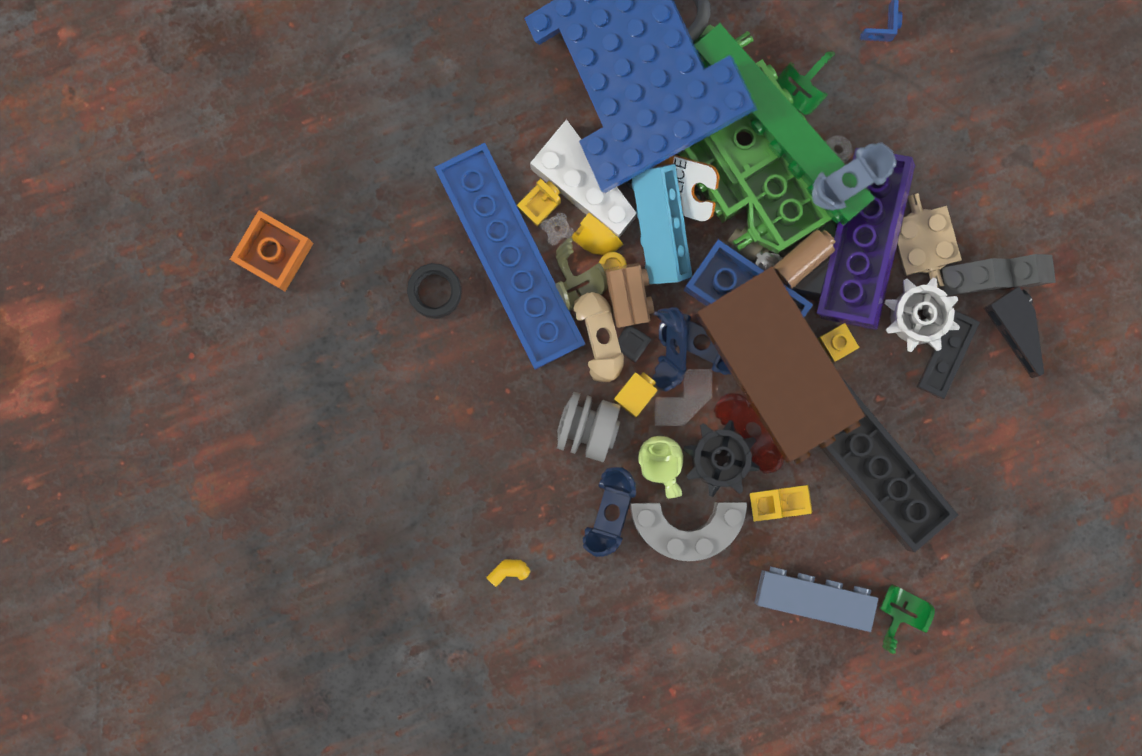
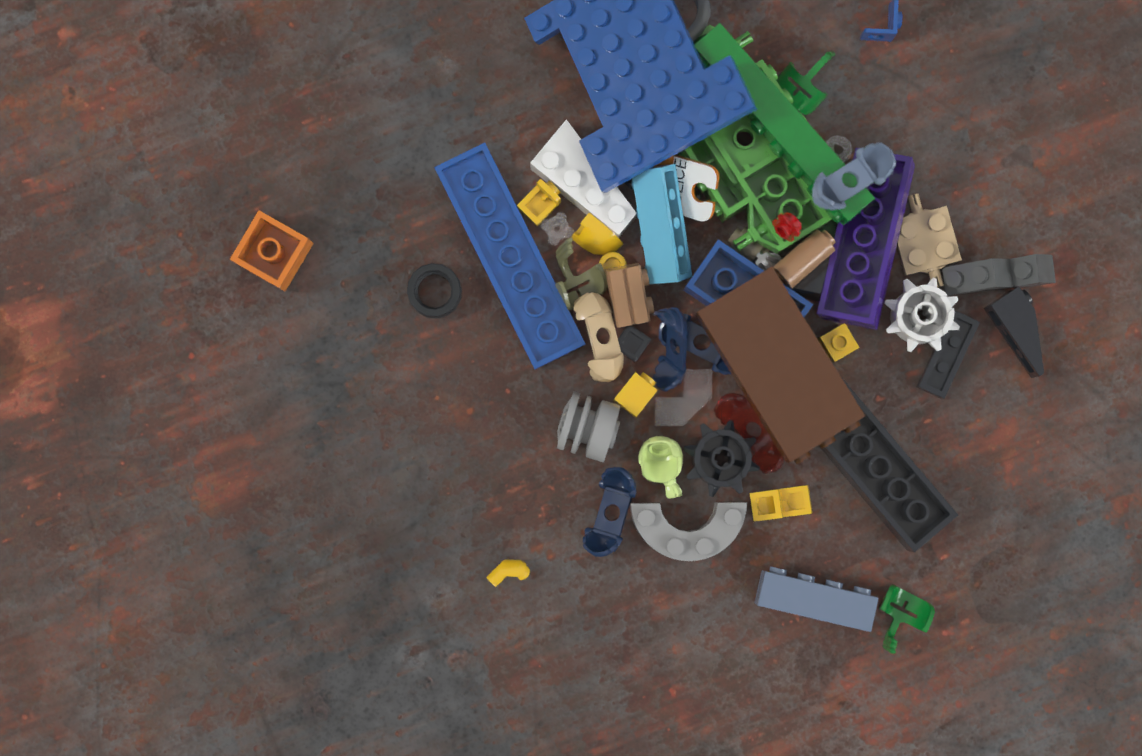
none -> red plate [772,212,802,242]

